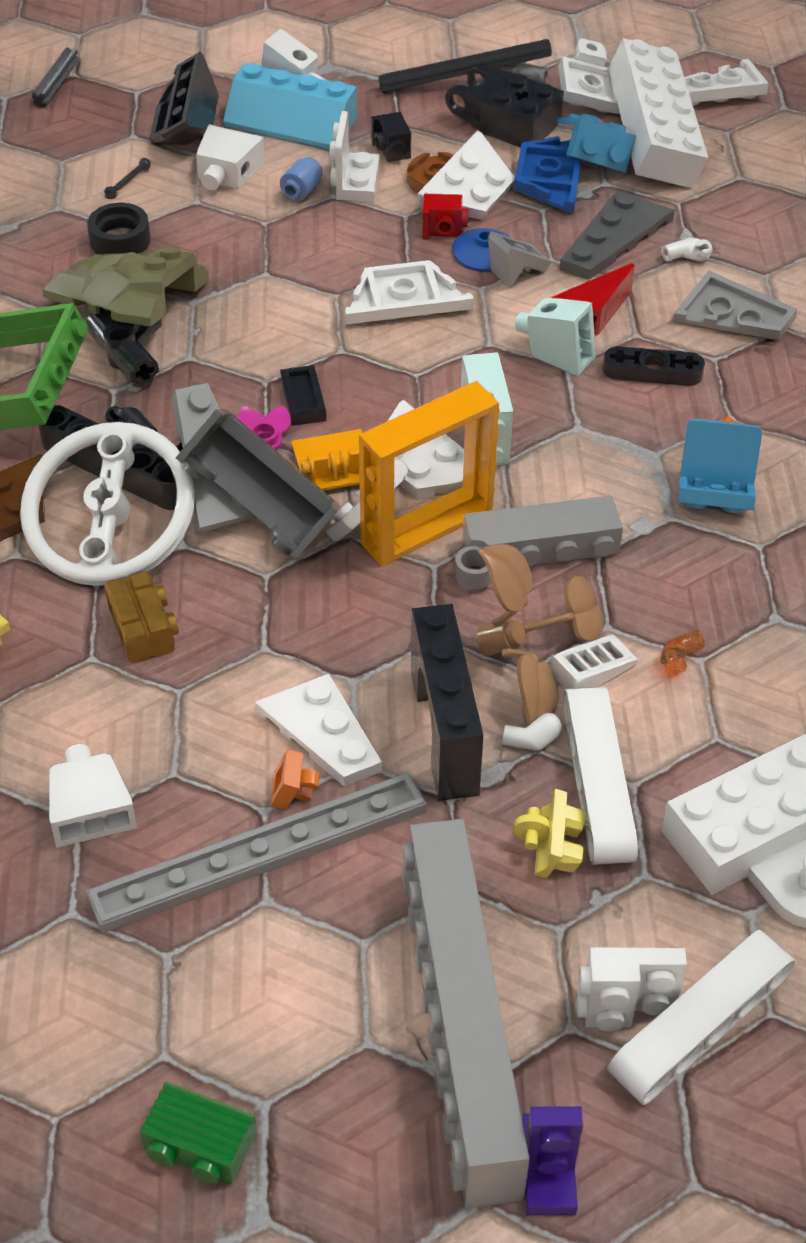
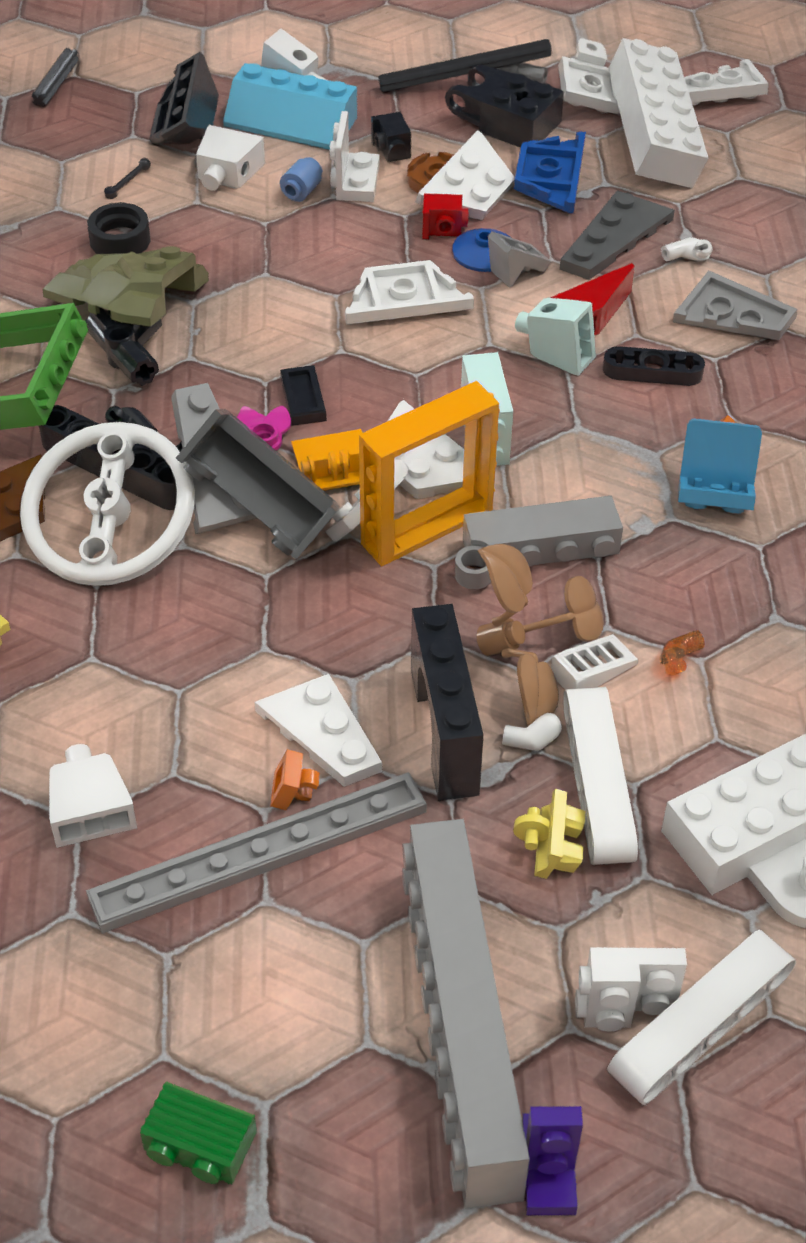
pearl gold brick [104,571,179,664] -> none
dark azure bracket [557,113,636,173] -> none

